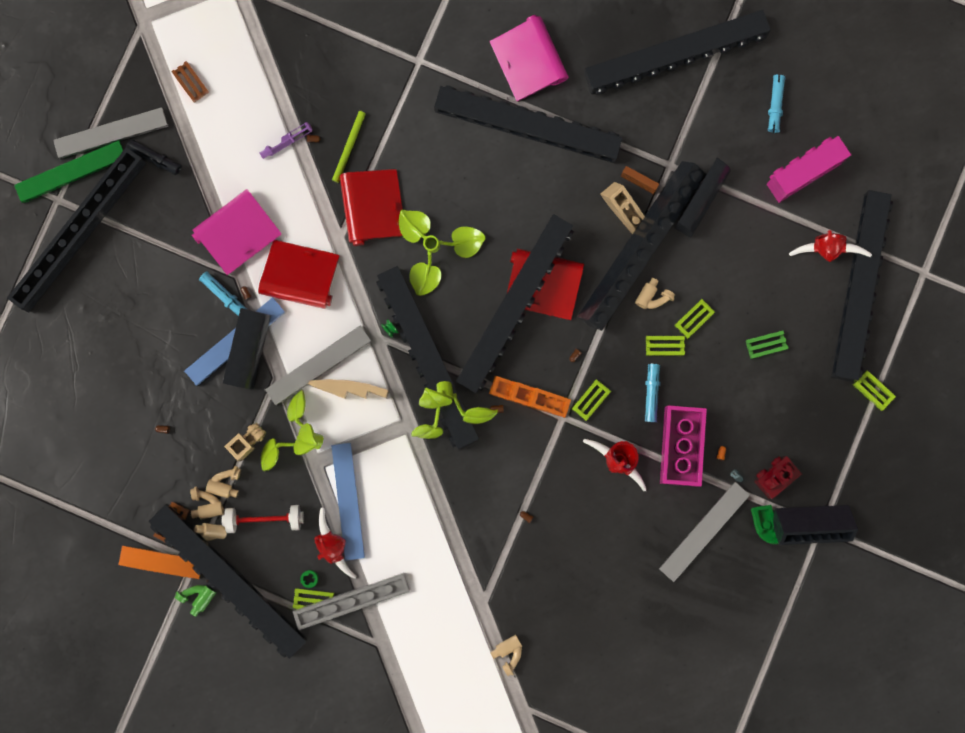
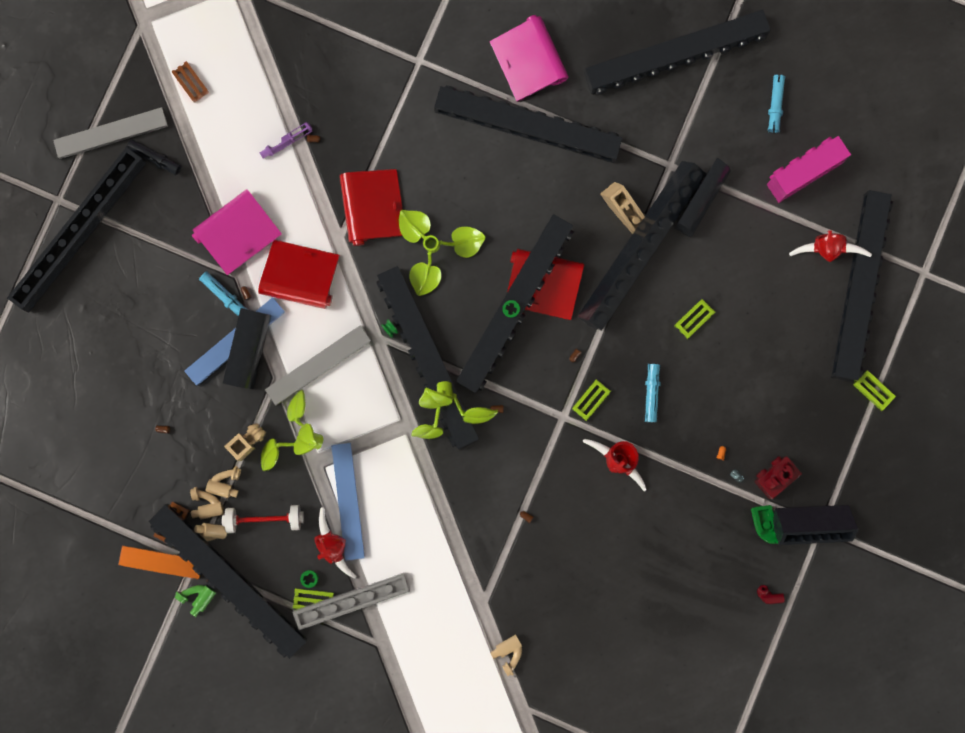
green tile [14,140,124,203] -> none
tan slope [308,379,389,399] -> none
lime bar [332,111,366,183] -> none
orange slope [489,376,571,418] -> none
dark orange tile [621,166,659,195] -> none
tan plant [635,278,675,309] -> none
lime tile [646,336,685,356] -> none
light grey tile [659,482,750,582] -> none
dark pink brick [660,406,707,487] -> none
bright green tile [746,331,788,359] -> none
none -> green bush [503,300,520,318]
none -> dark red arm [757,585,785,604]

